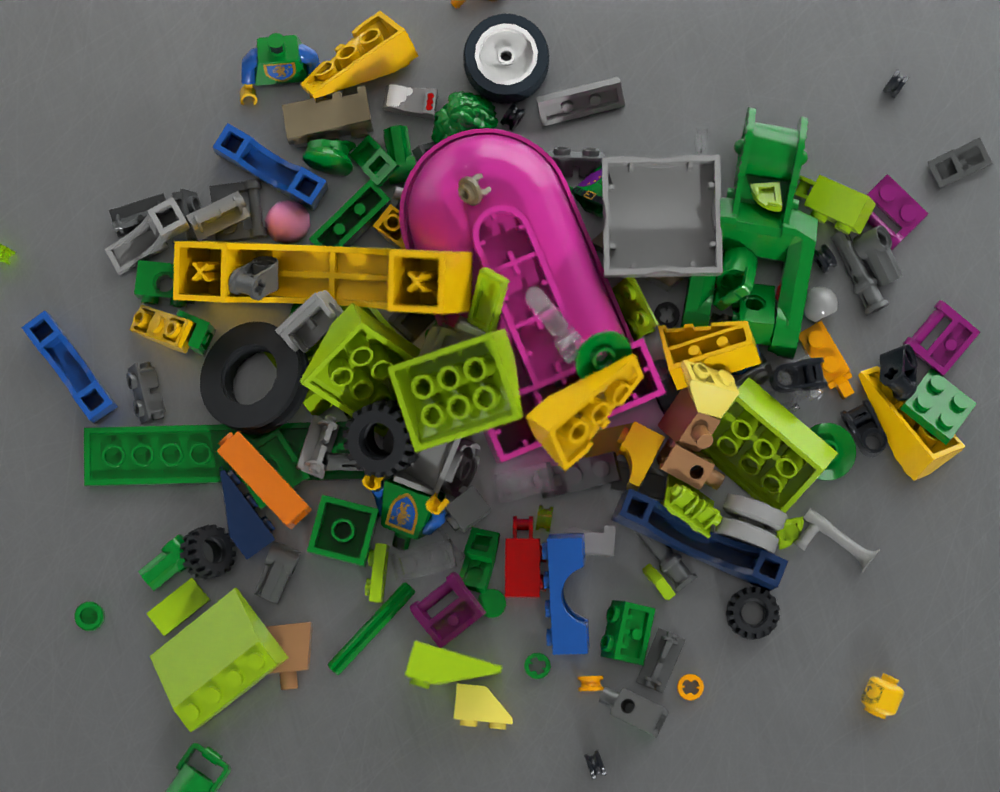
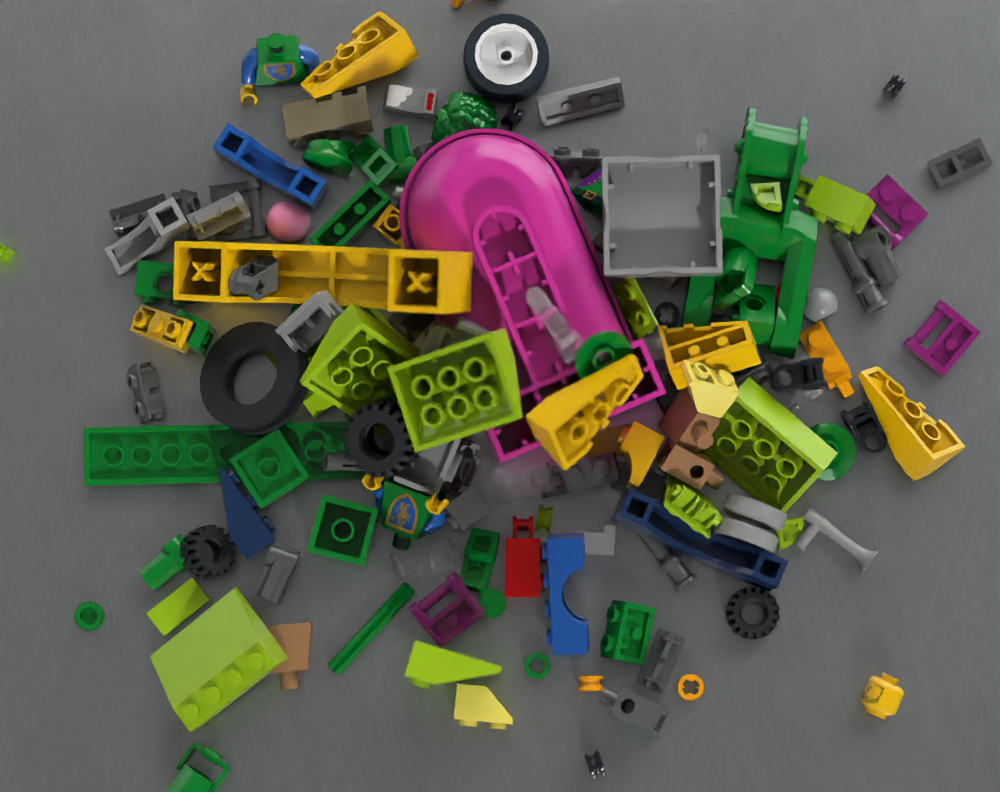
blue arch [21,310,118,424] -> none
orange slope [217,431,312,530] -> none
light grey hinge [296,415,340,479] -> none
lime plate [365,543,390,604] -> none
dark tan plate [458,174,491,206] -> none
lime tile [467,267,509,333] -> none
lime tile [642,563,676,601] -> none
black bush [813,244,838,273] -> none
black piece [879,344,918,401] -> none
plate [900,368,977,445] -> none

